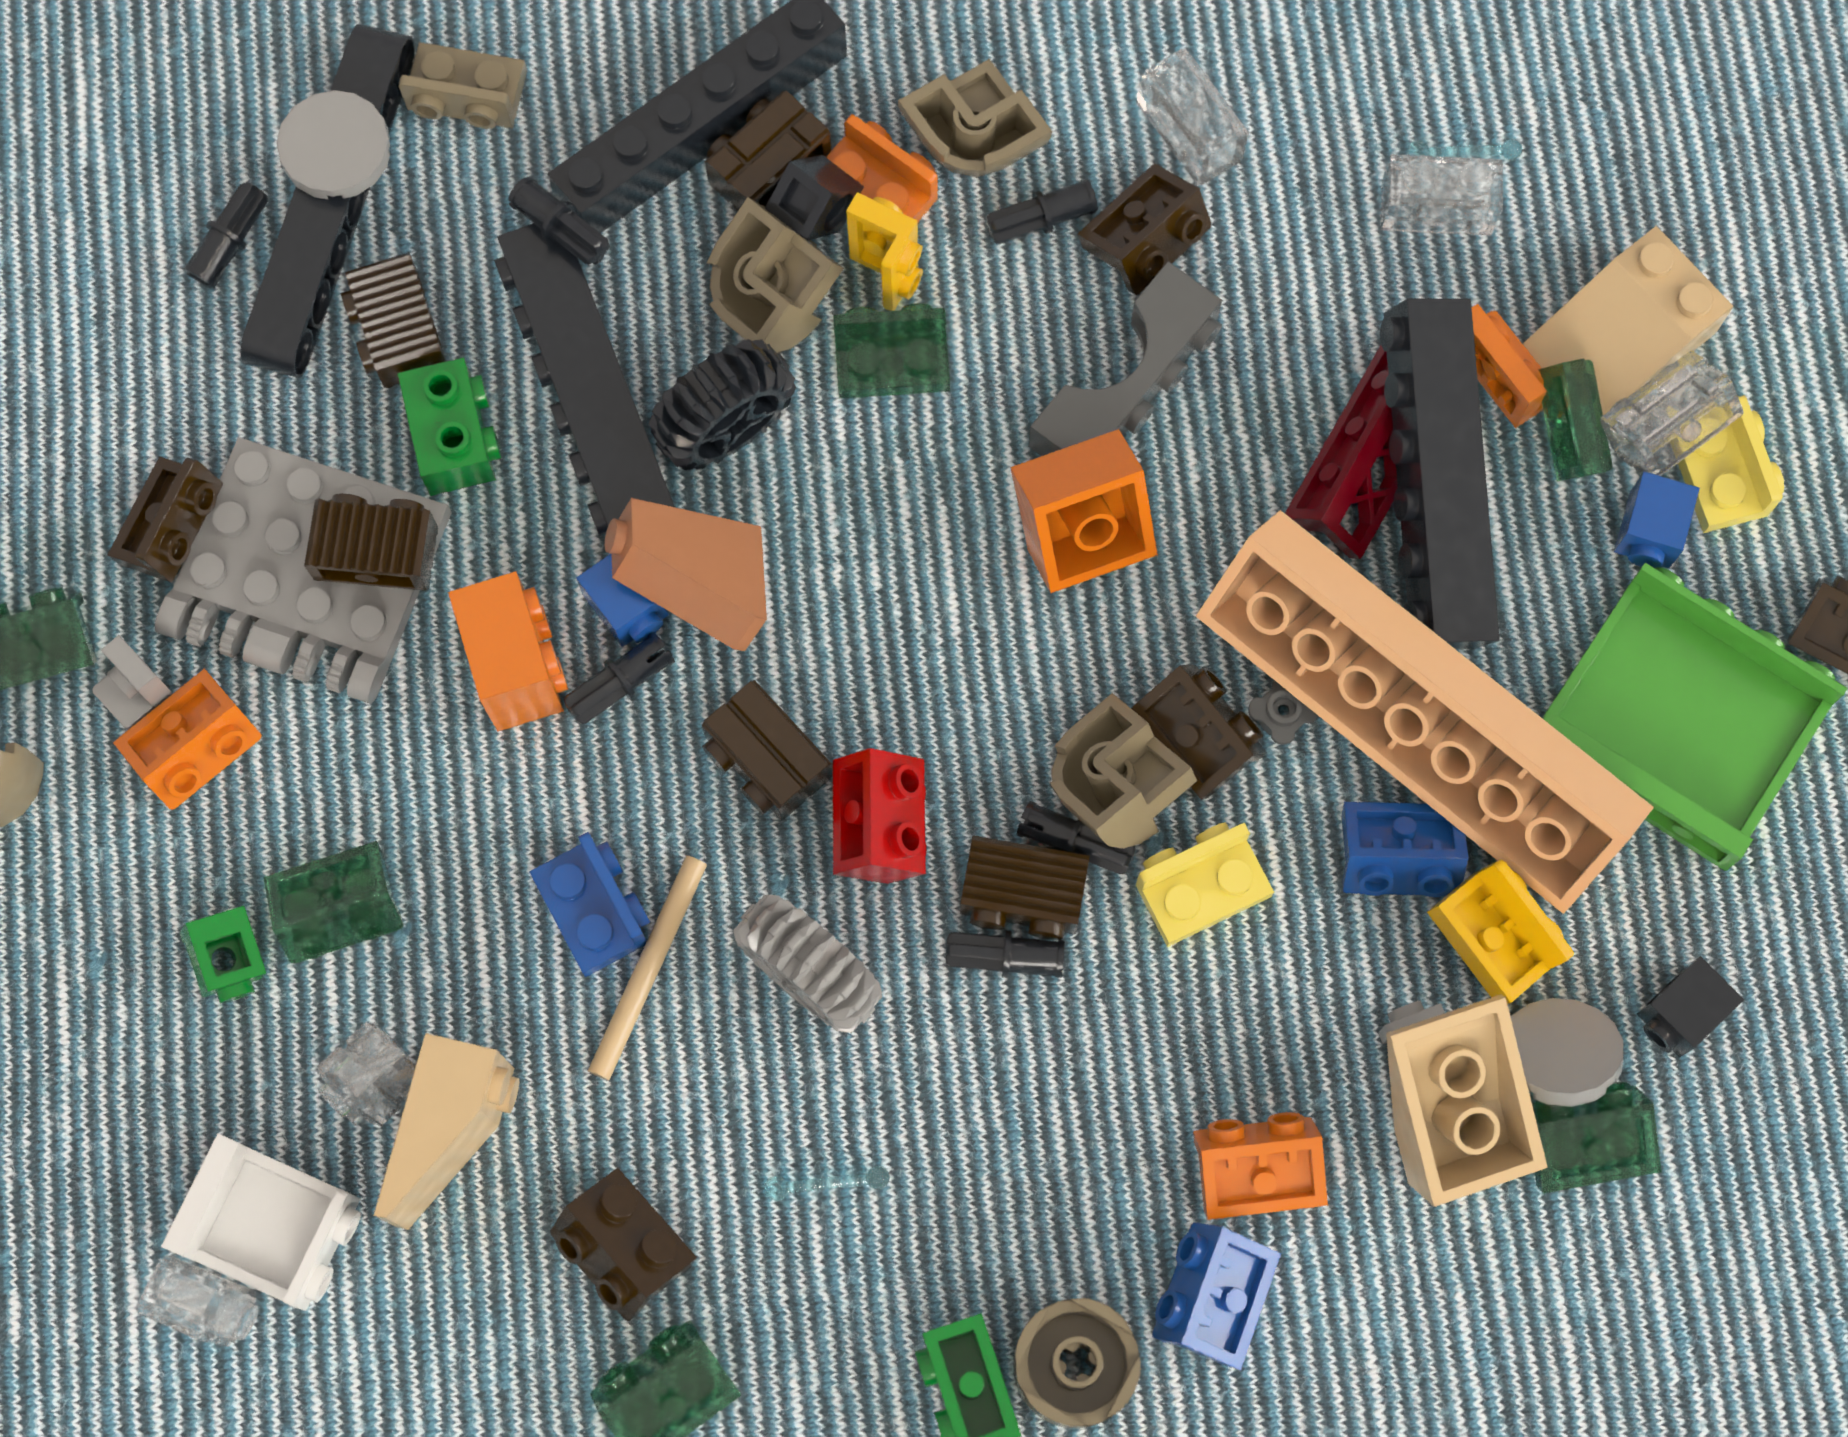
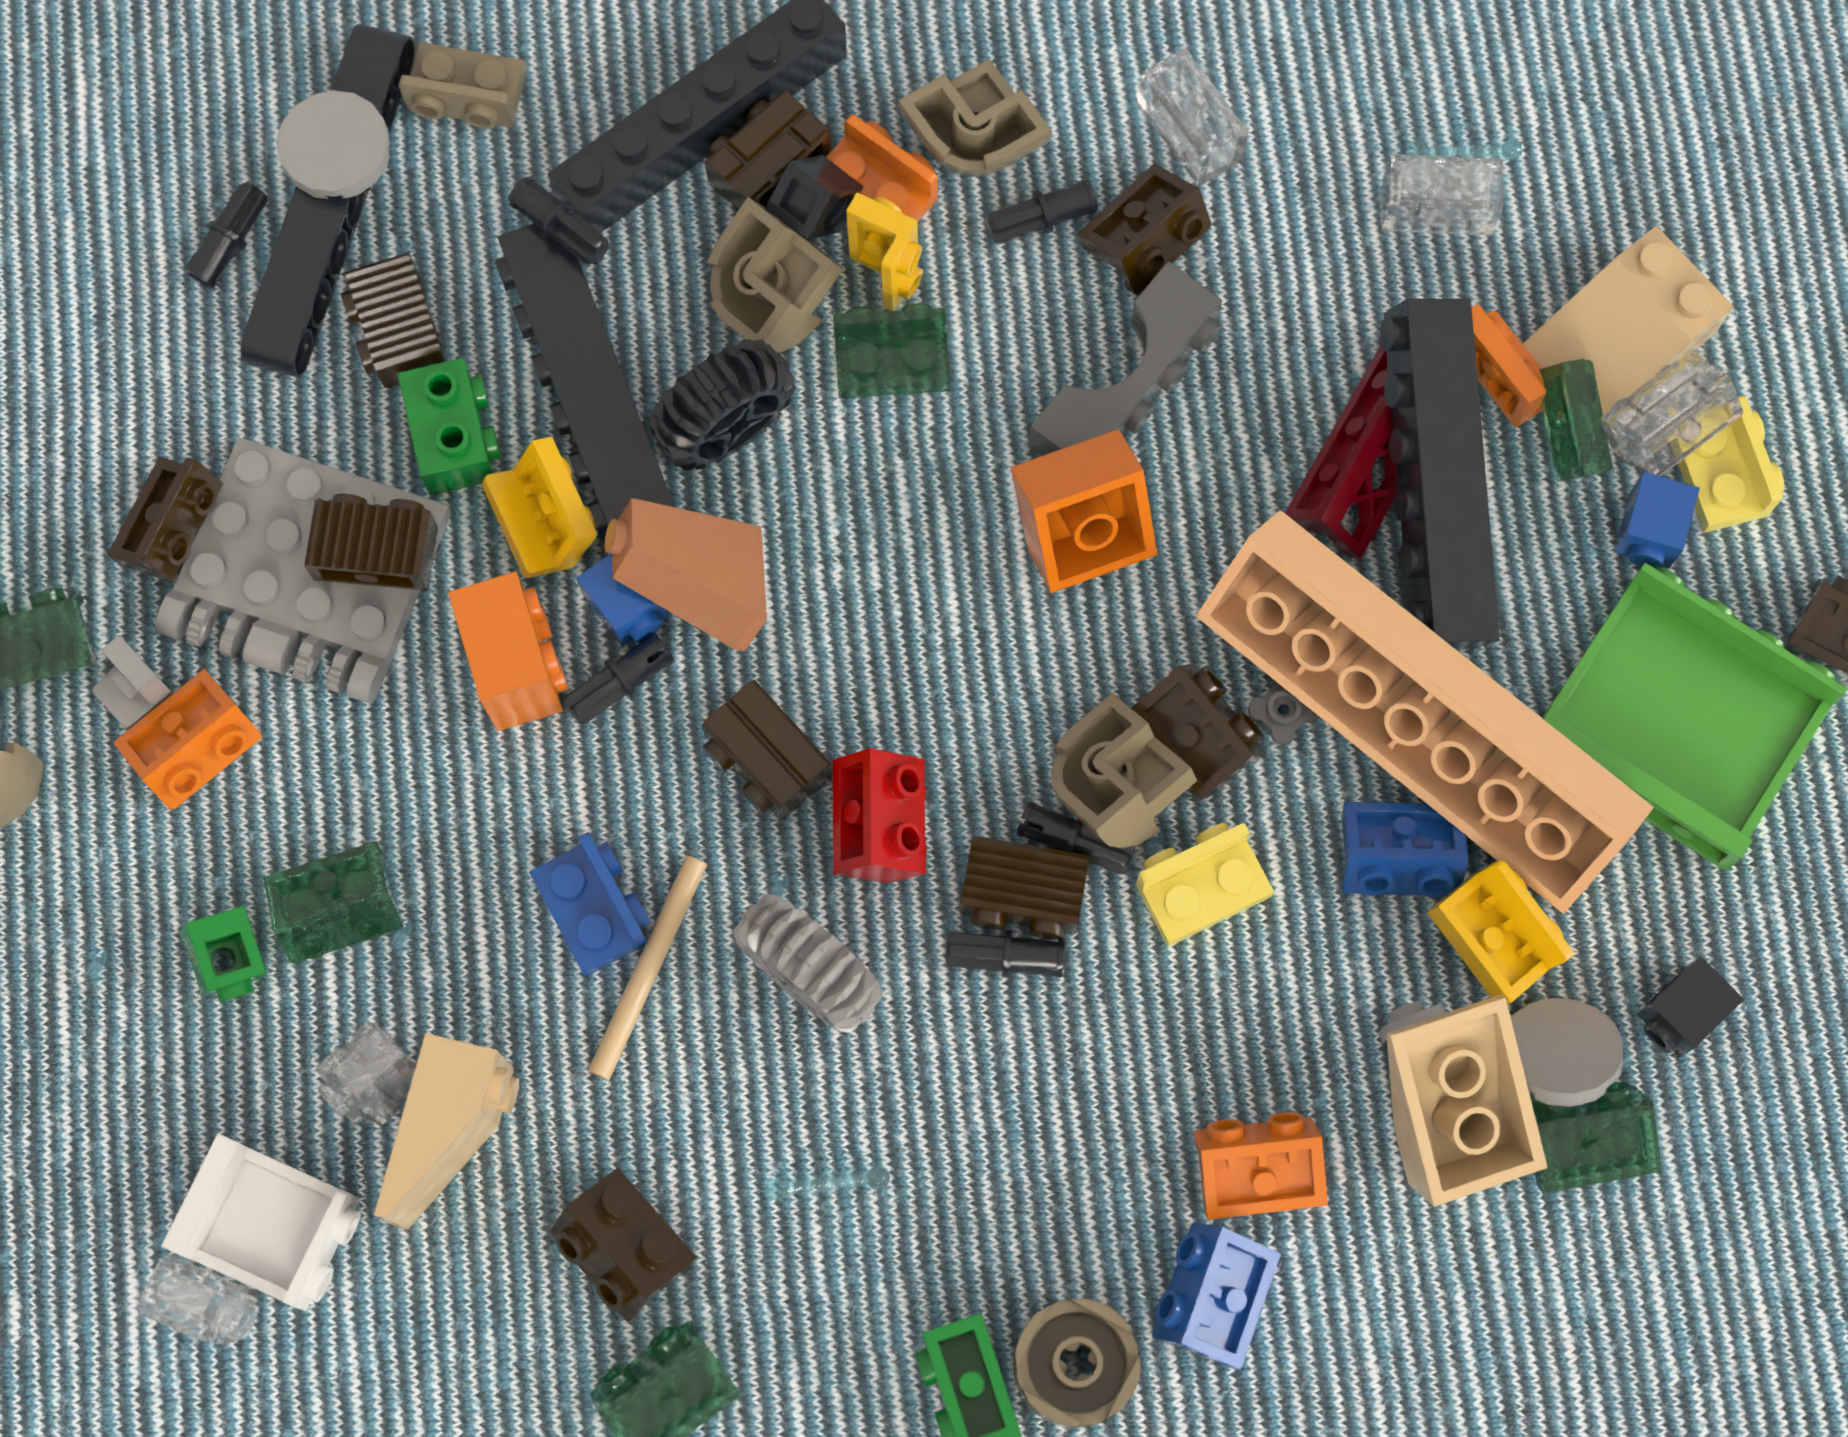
none -> yellow bracket [482,437,597,578]

